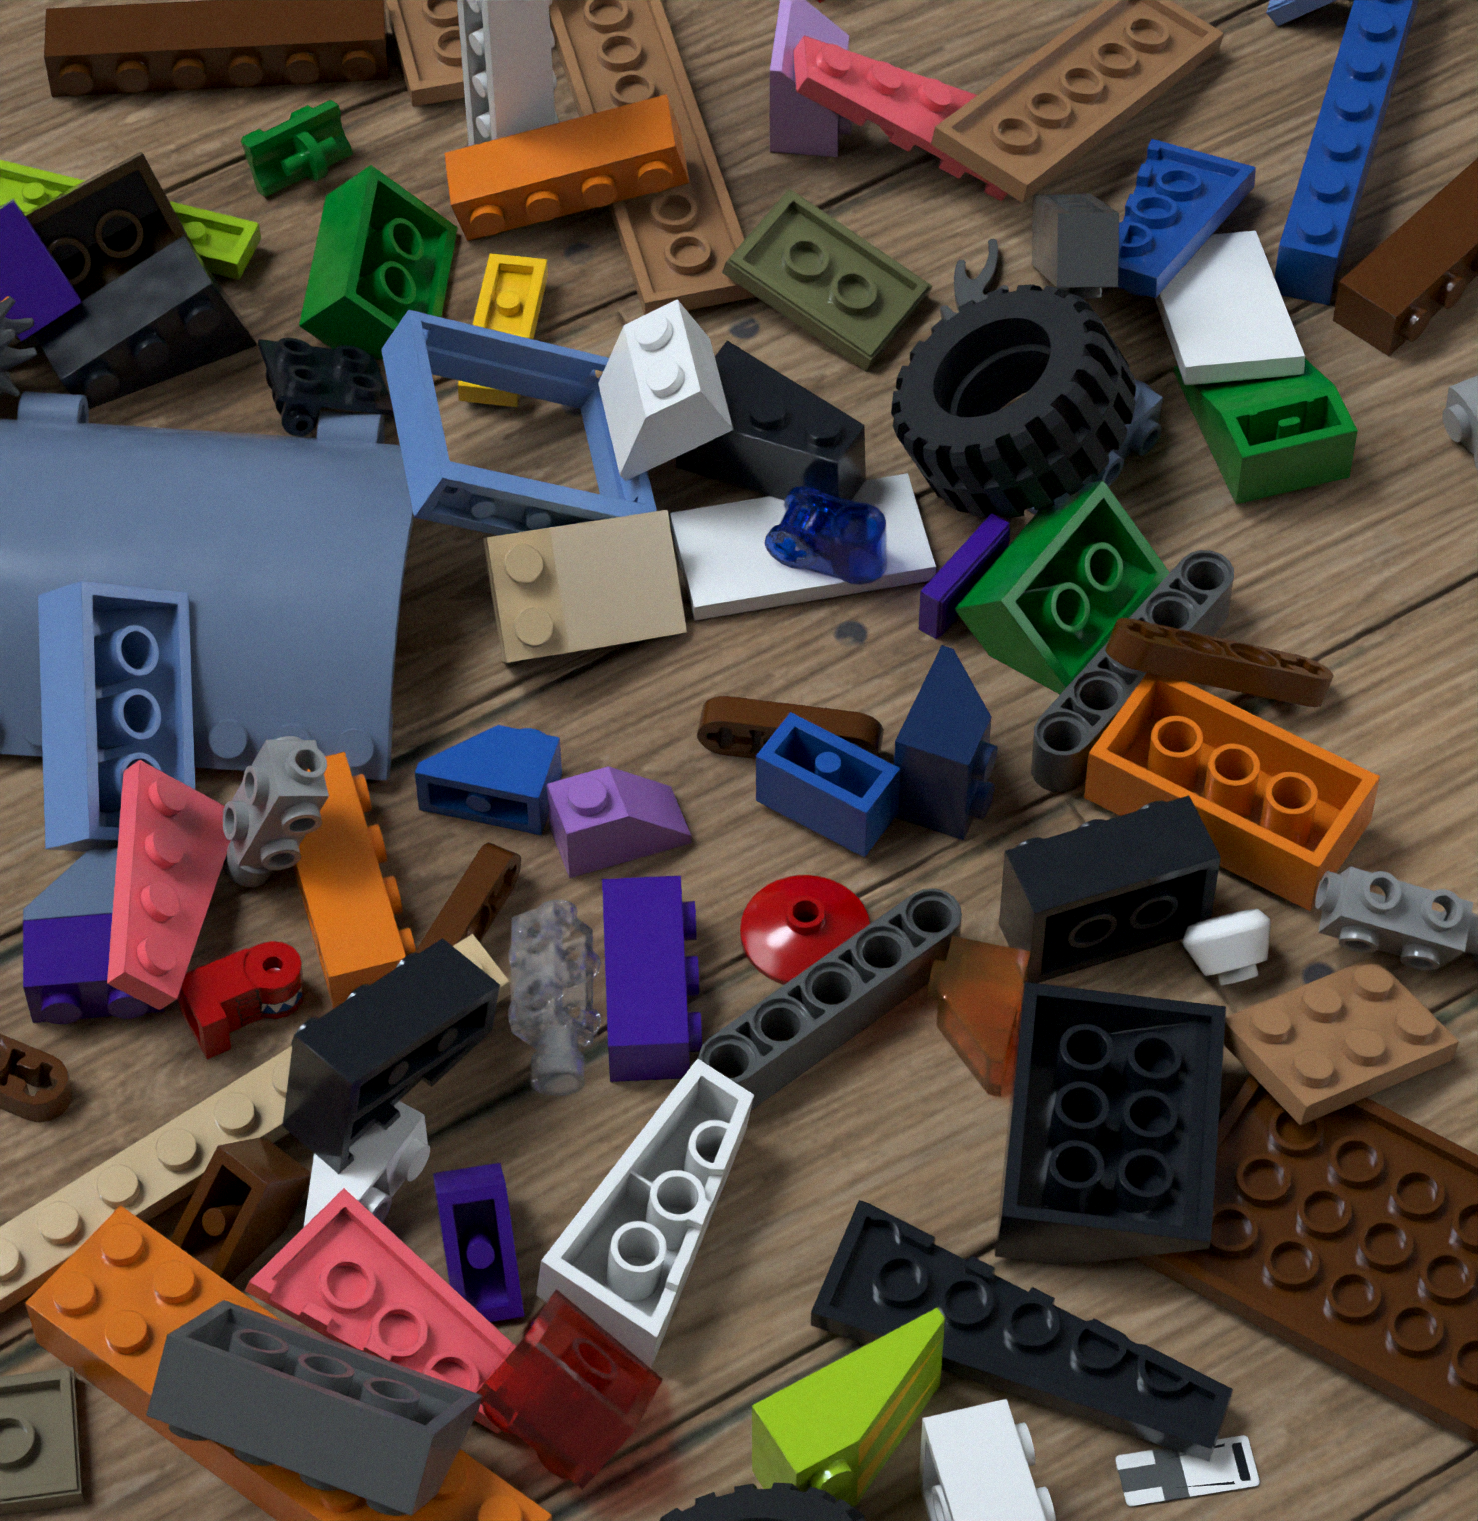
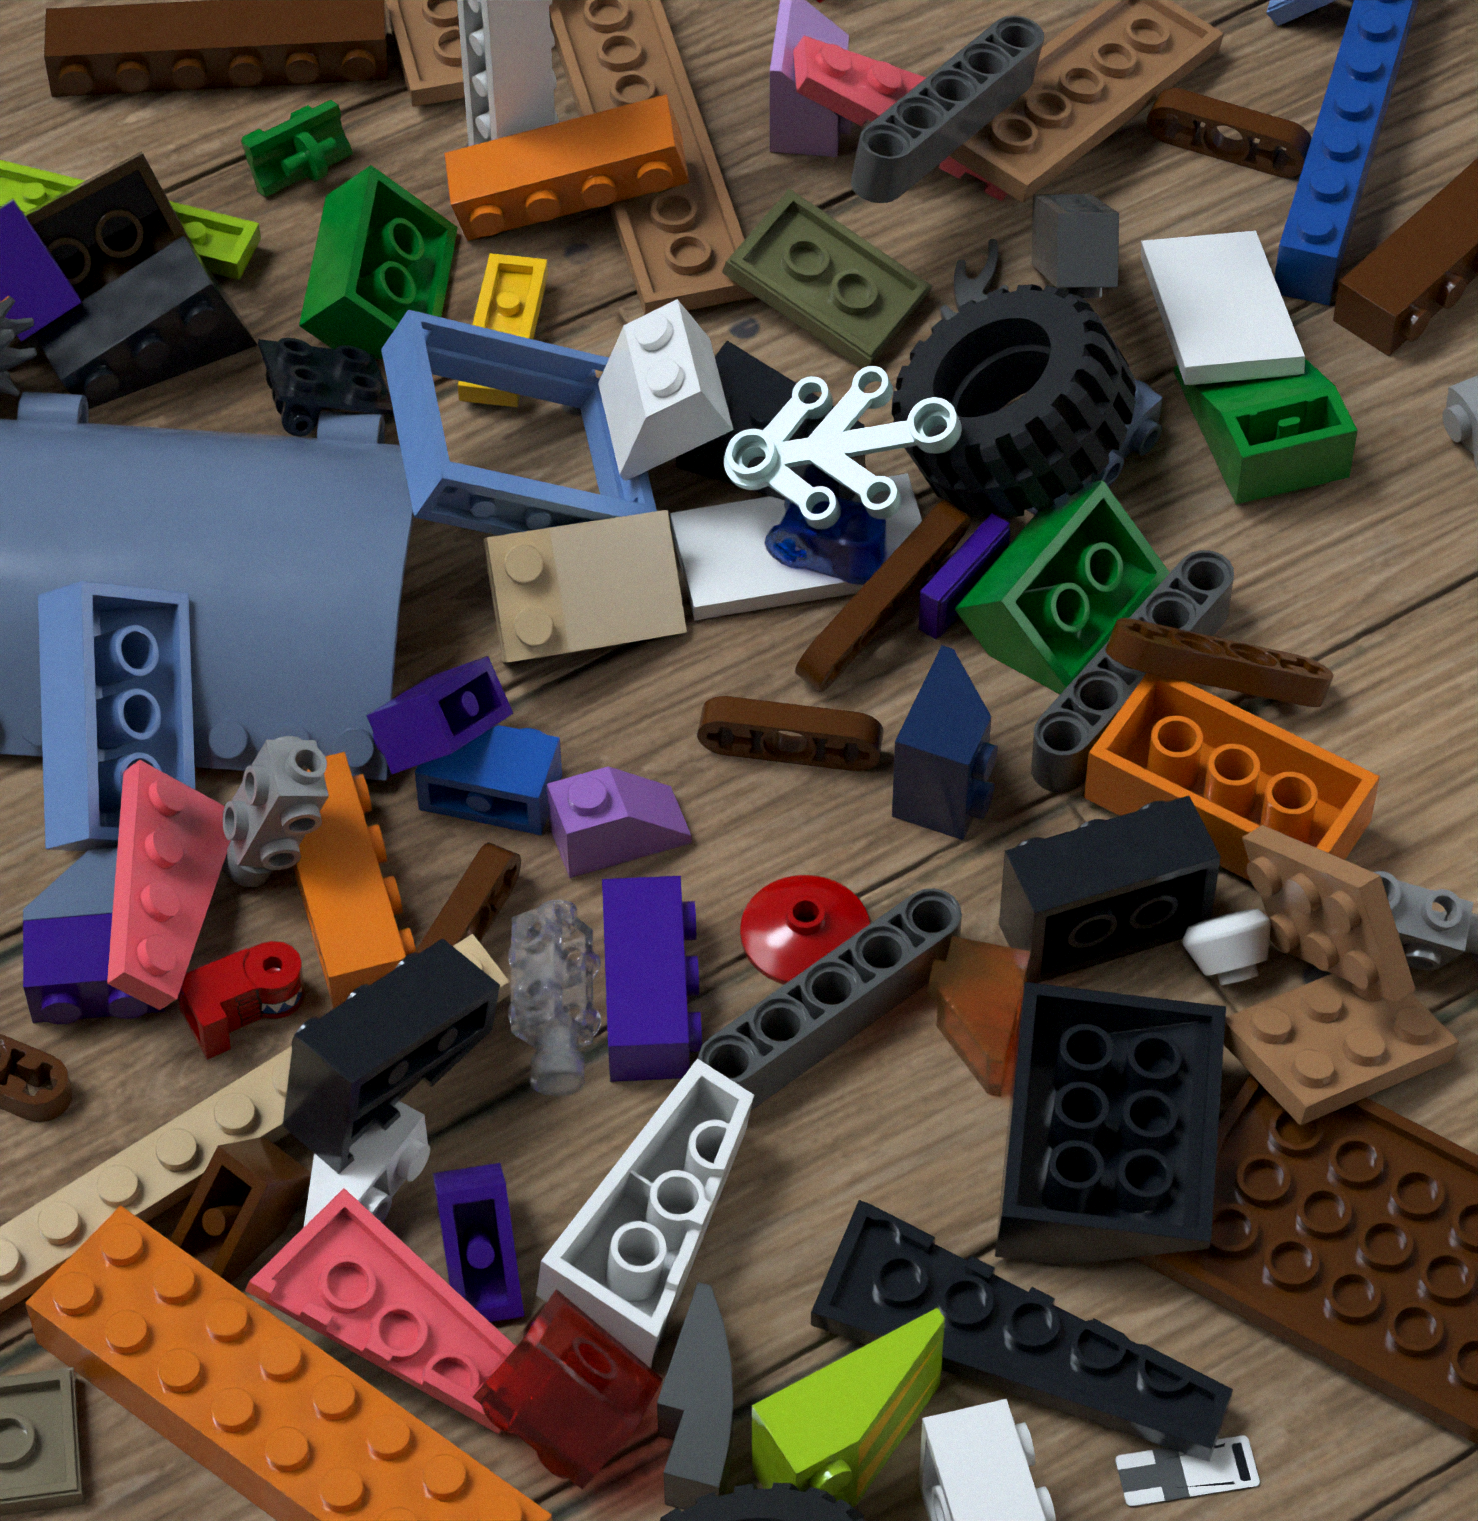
dark grey slope [146,1300,483,1516] -> none
blue brick [756,712,900,858] -> none
blue wing [1118,139,1256,298] -> none
none -> dark purple brick [366,656,514,774]
none -> dark grey slope [657,1282,734,1510]
none -> light aqua plant [724,366,962,529]
none -> reddish brown beam [795,500,971,692]
none -> dark grey beam [851,15,1044,203]
none -> reddish brown beam [1147,88,1312,178]
none -> medium nougat plate [1242,825,1416,1003]

